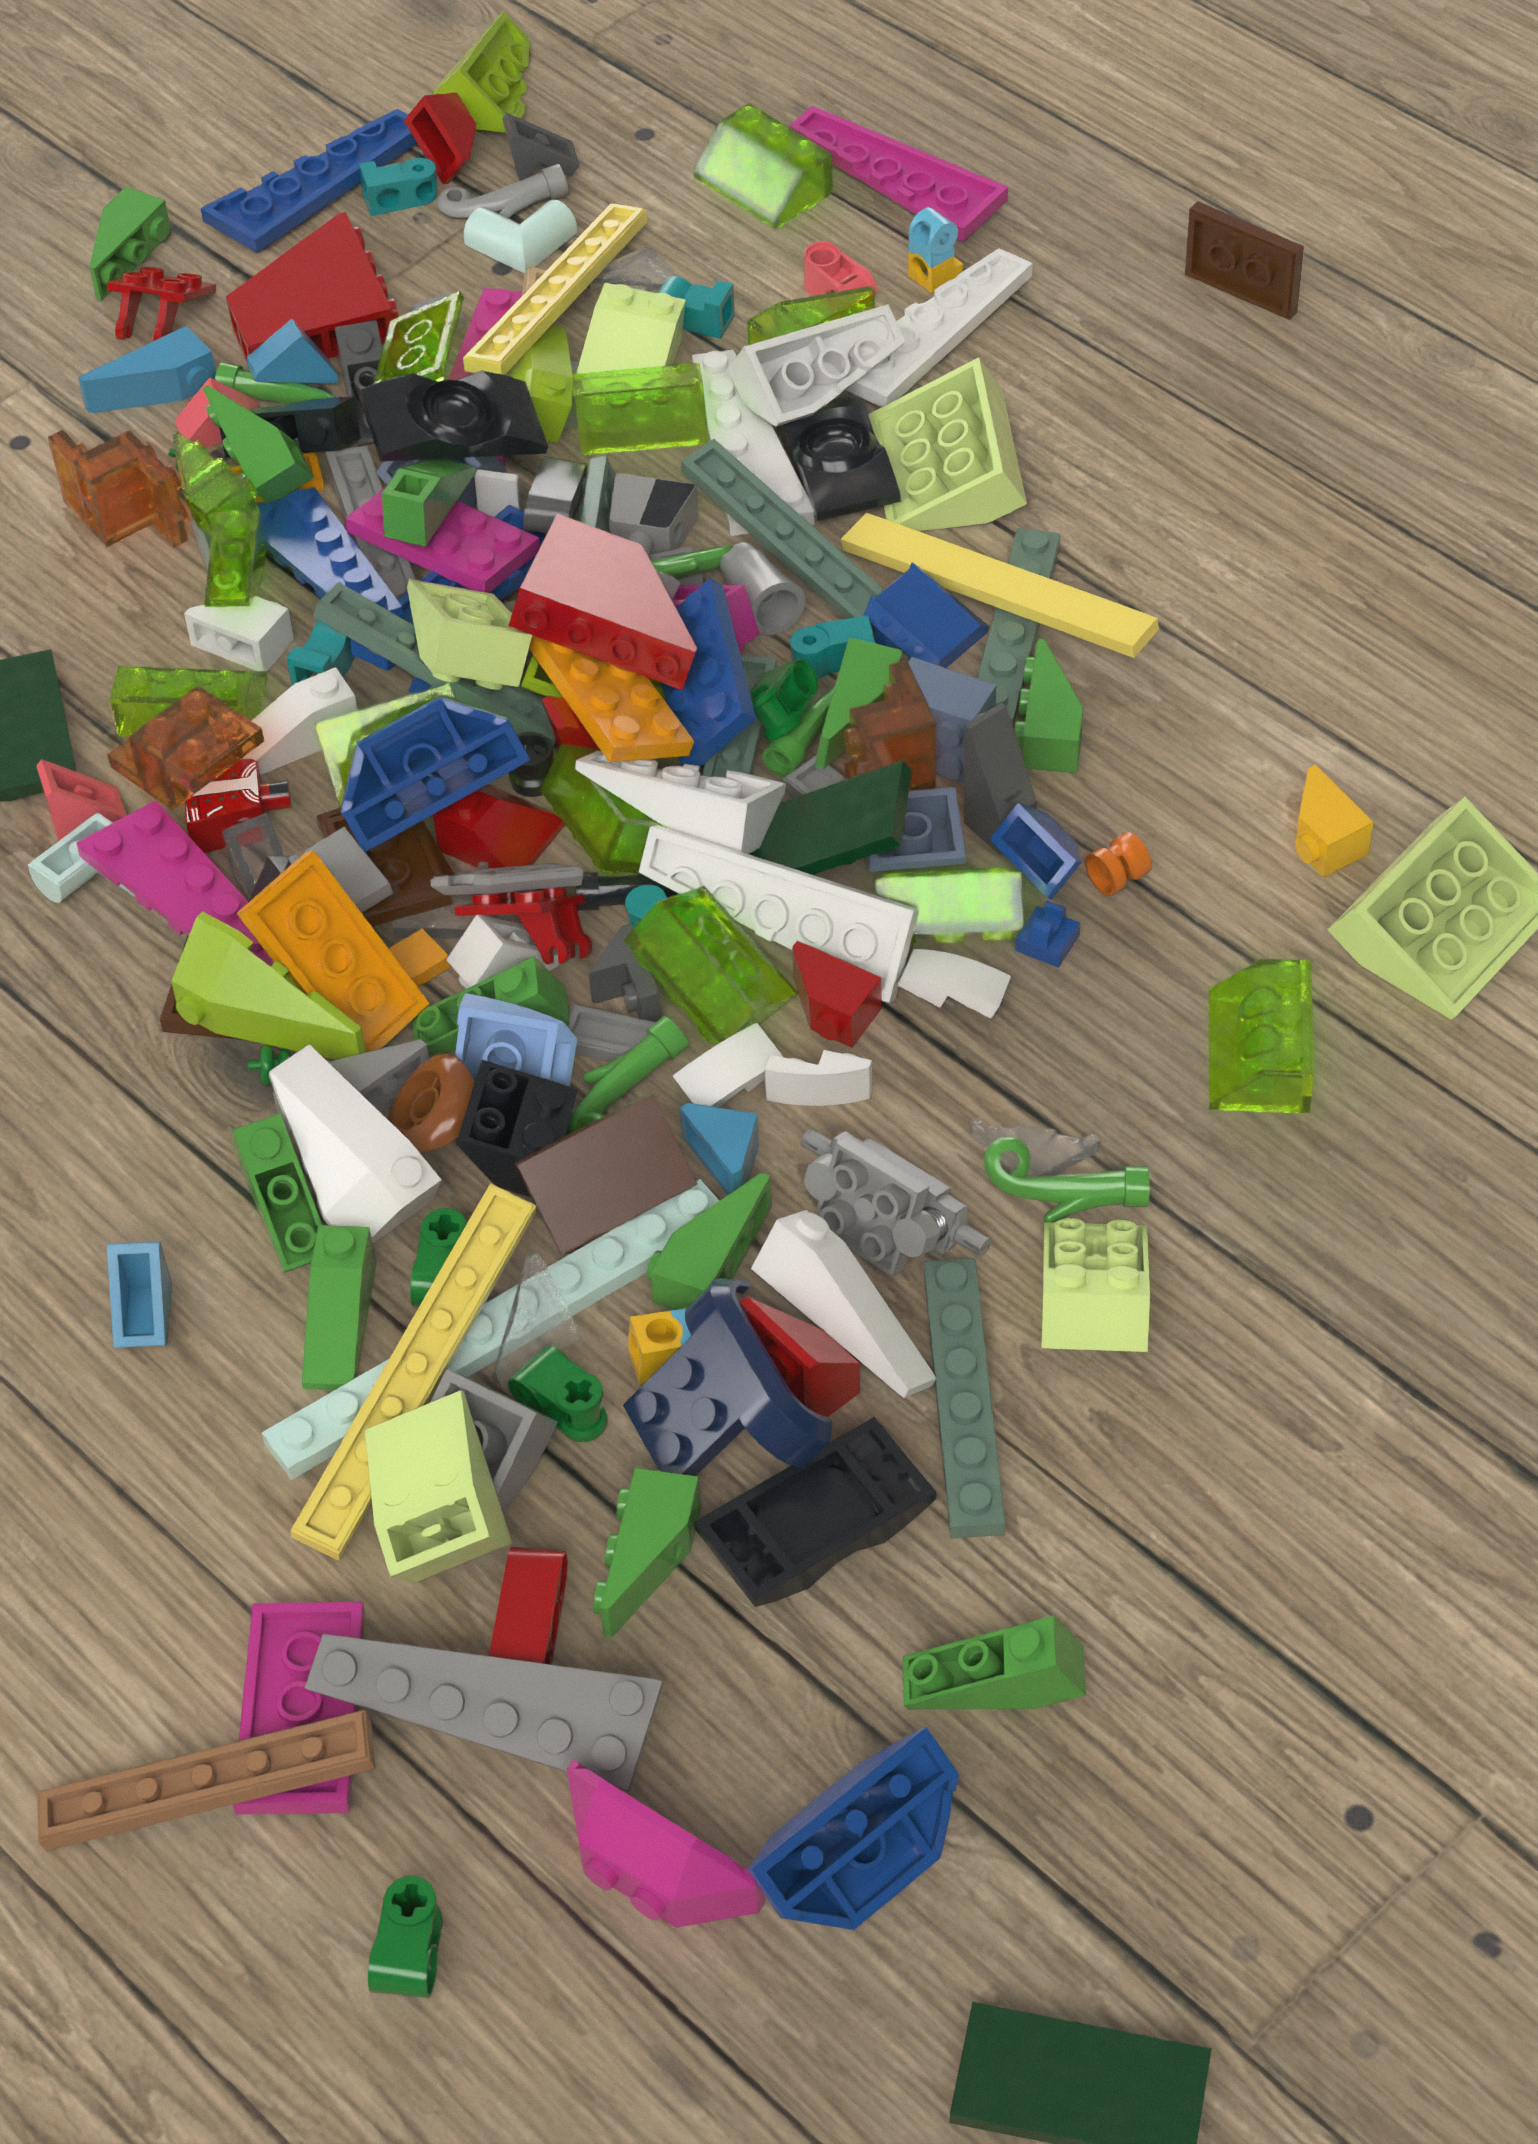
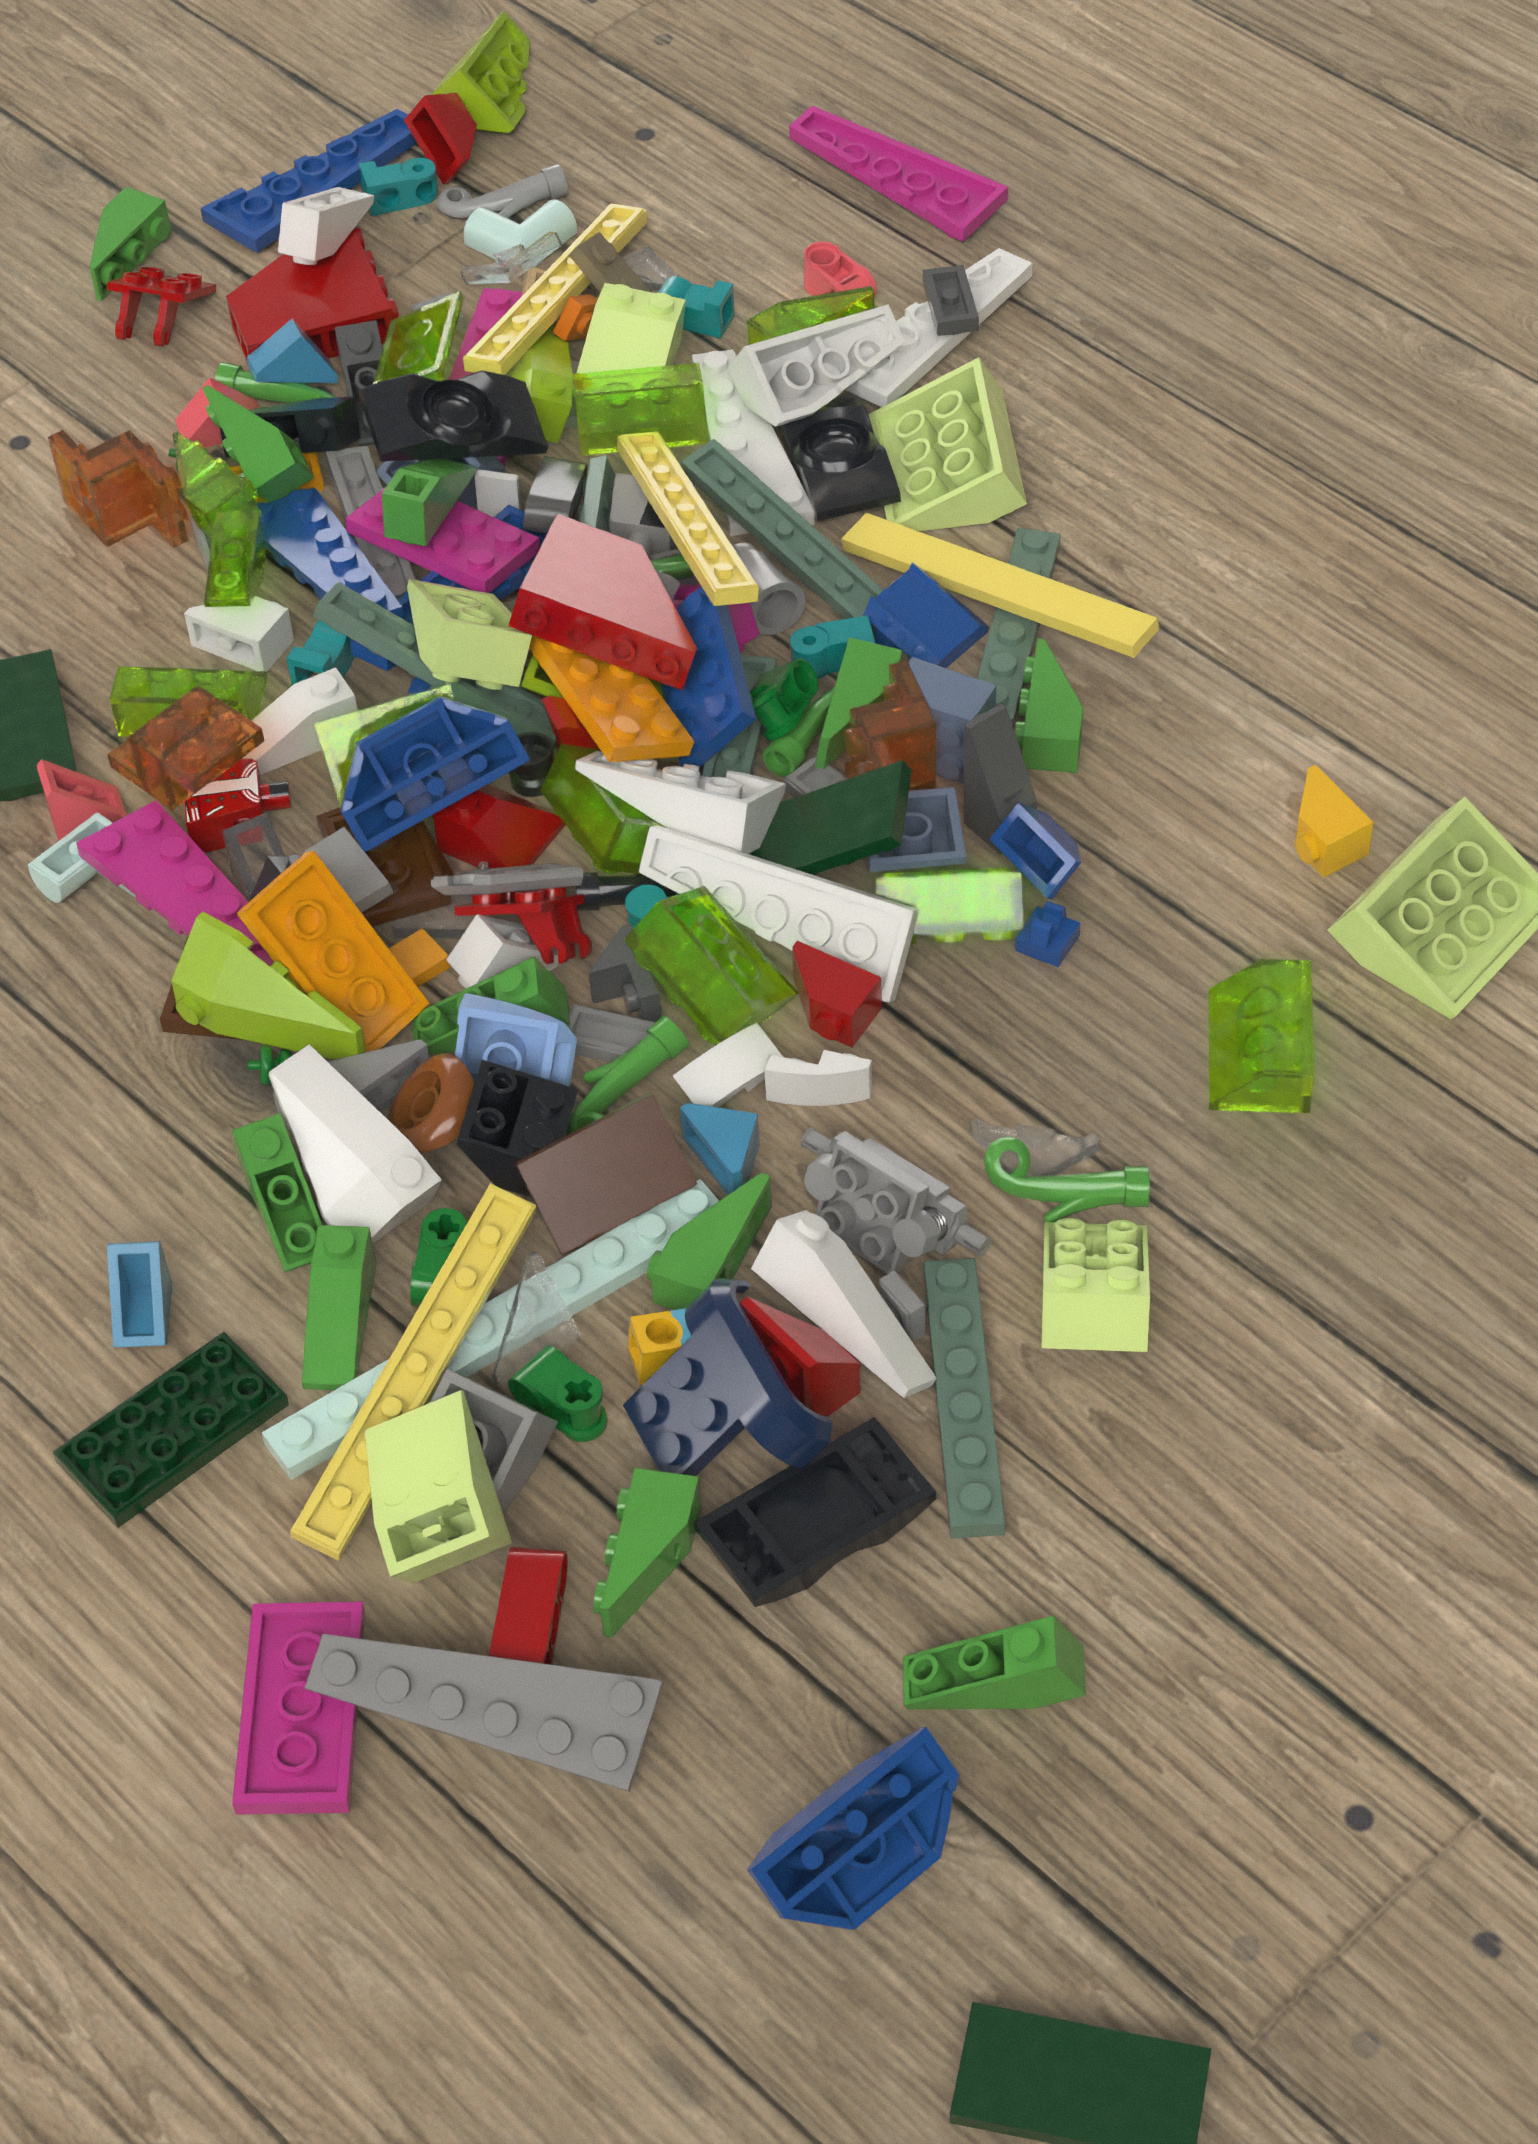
medium nougat tile [37,1710,376,1851] -> none
dark azure slope [78,326,216,414] -> none
green piece [368,1875,443,1998] -> none
dark grey slope [502,112,579,181] -> none
dark pink wedge [567,1760,765,1928] -> none
clear neon green slope [693,103,833,229] -> none
white slope [897,949,1011,1019] -> none
medium azure leg [908,207,963,293] -> none
orange wheel [1085,832,1152,896] -> none
reddish brown tile [1185,201,1304,320] -> none
none -> dark green tile [53,1331,289,1528]
none -> white slope [278,187,374,265]
none -> clear tile [460,231,562,284]
none -> orange plate [552,294,598,341]
none -> dark tan plate [569,232,651,293]
none -> light yellow tile [617,431,759,606]
none -> light grey tile [879,1271,925,1342]
none -> dark grey plate [923,265,979,336]

